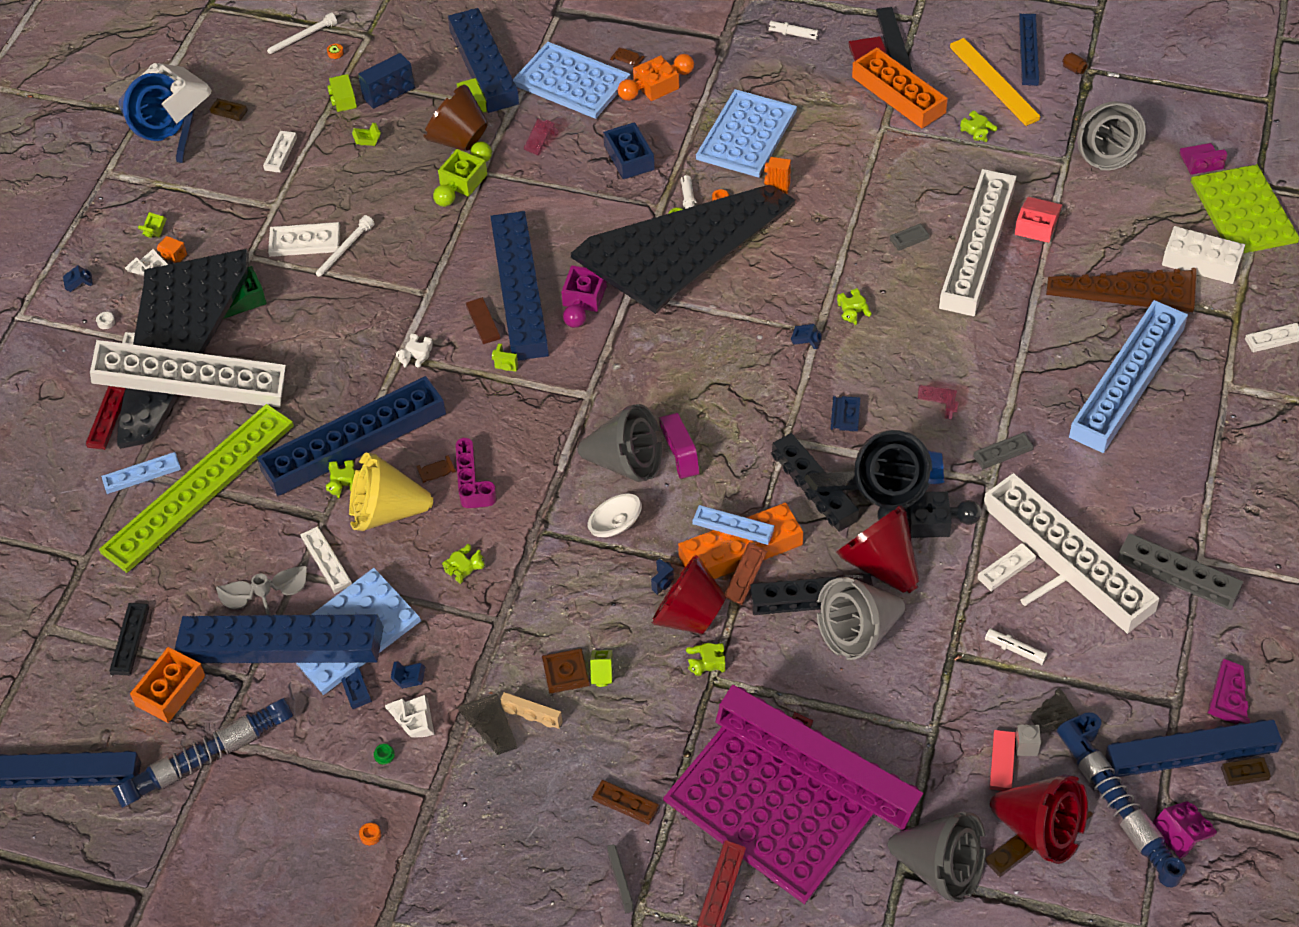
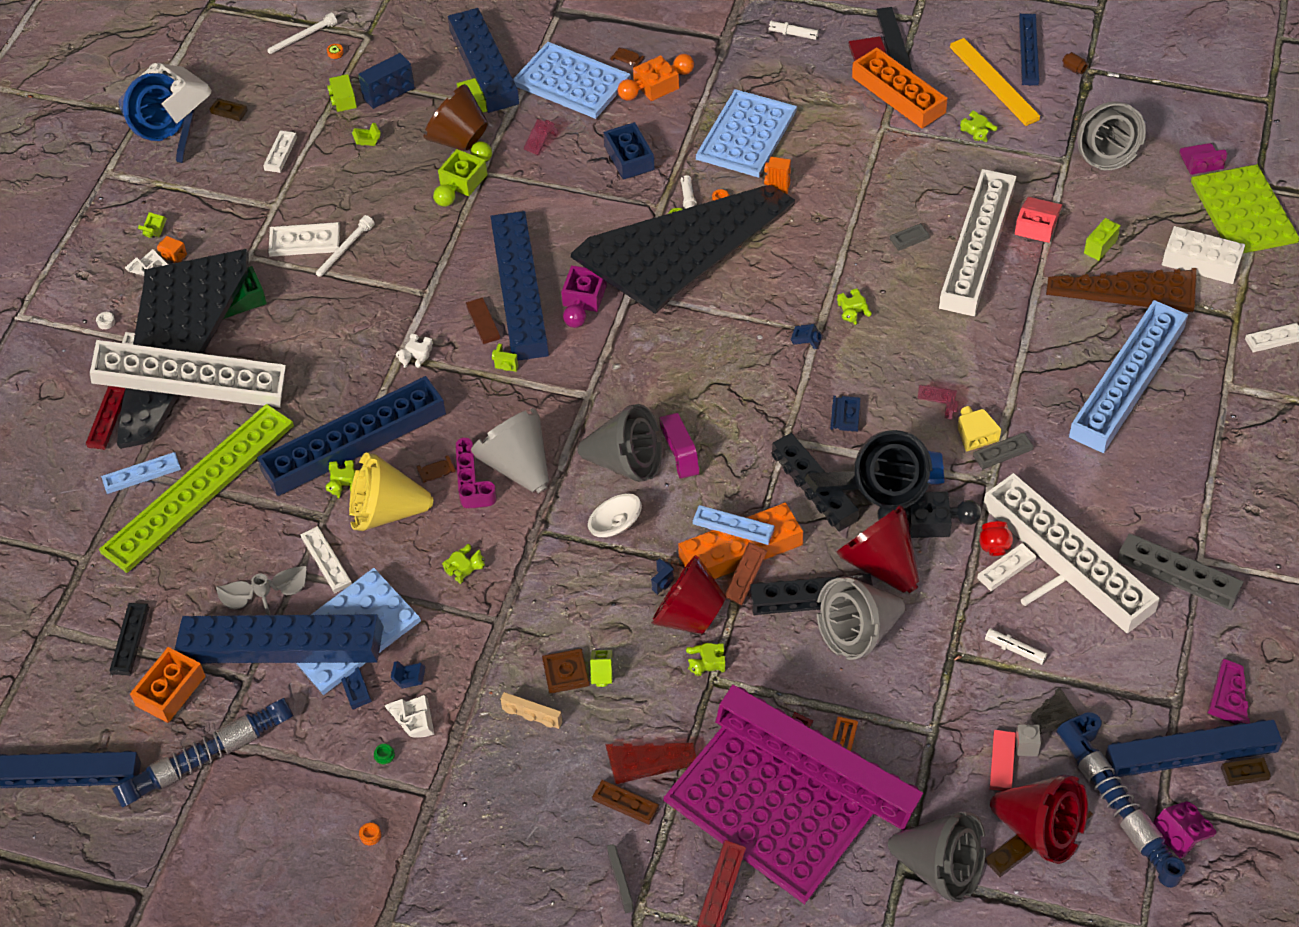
dark blue bracket [63,265,93,292] -> none
clear smoke wing [458,694,517,755] -> none
none -> light grey cone [471,408,549,494]
none -> clear red wing [605,743,697,785]
none -> orange tile [831,716,858,751]
none -> light yellow torso [958,406,1001,452]
none -> red piece [979,521,1013,556]
none -> lime brick [1084,218,1121,261]

